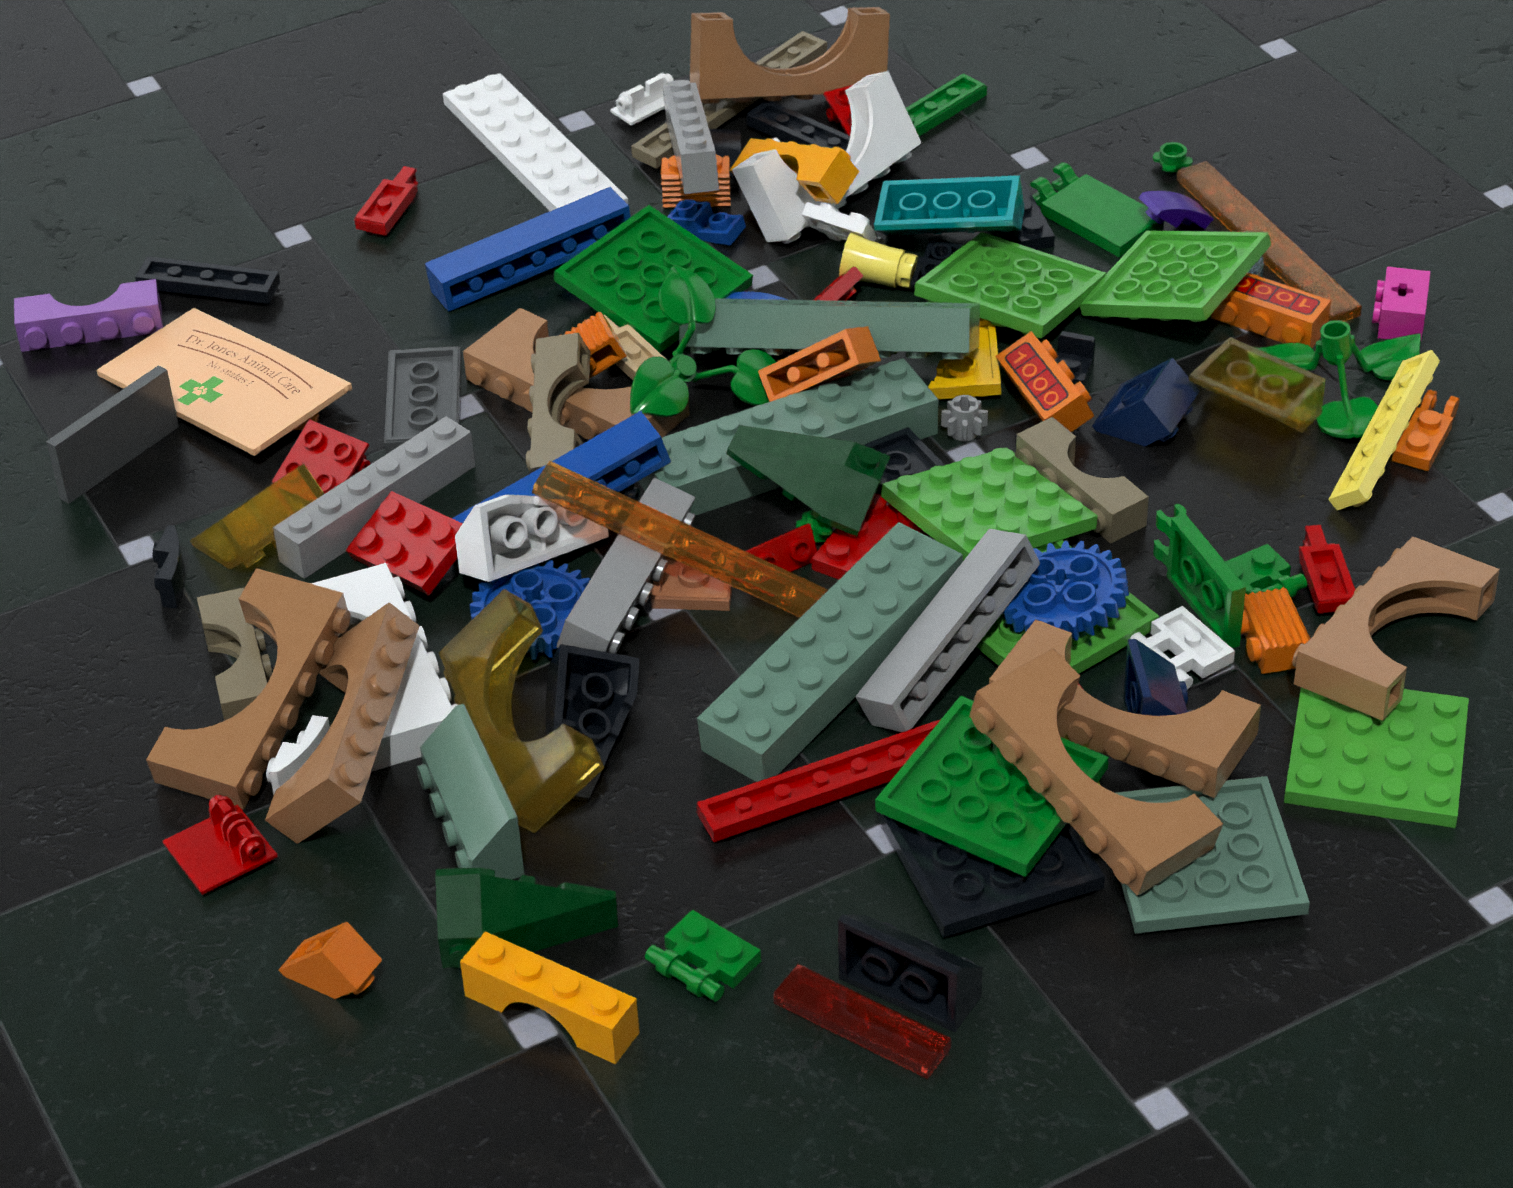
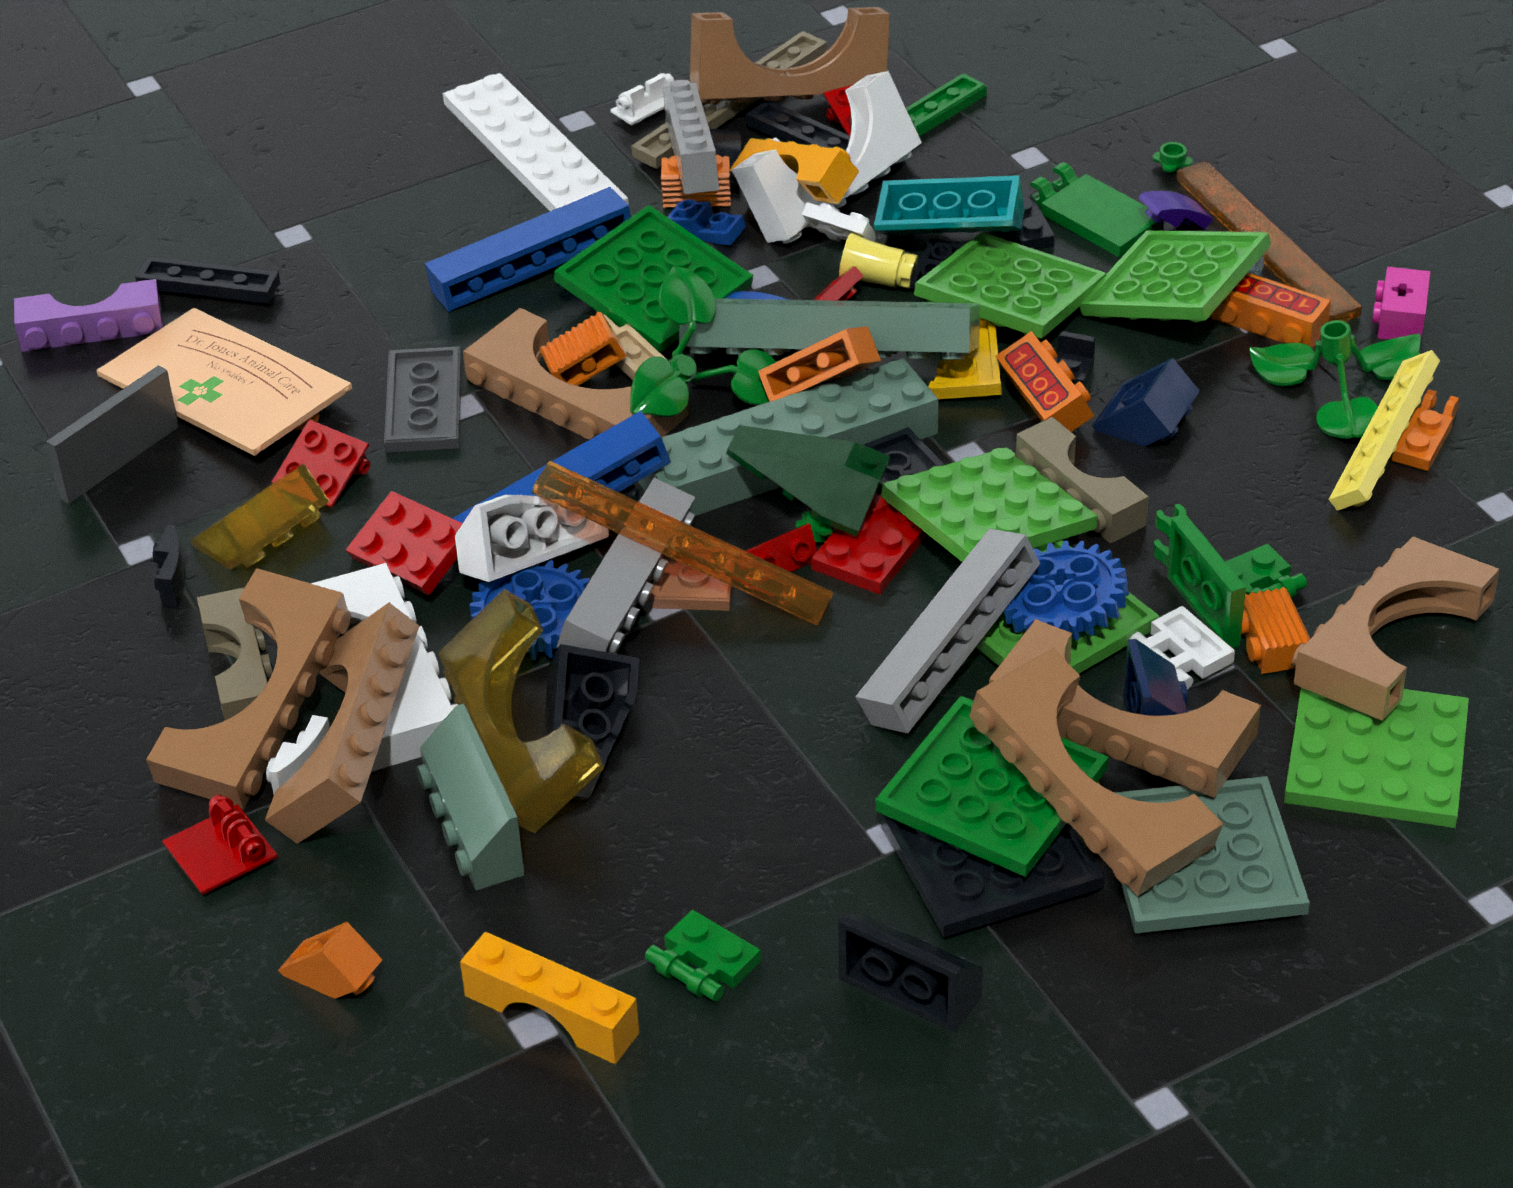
light grey brick [273,416,475,579] -> none
red hinge [354,166,418,235] -> none
dark green wedge [435,867,618,968] -> none
dark tan arch [526,333,590,473] -> none
red plate [696,683,1084,842] -> none
sand green brick [697,522,963,782] -> none
clear red tile [773,964,951,1079] -> none
light grey gear [941,395,988,441] -> none
clear yellow slope [1189,337,1326,432] -> none
red hinge [1299,525,1355,613] -> none

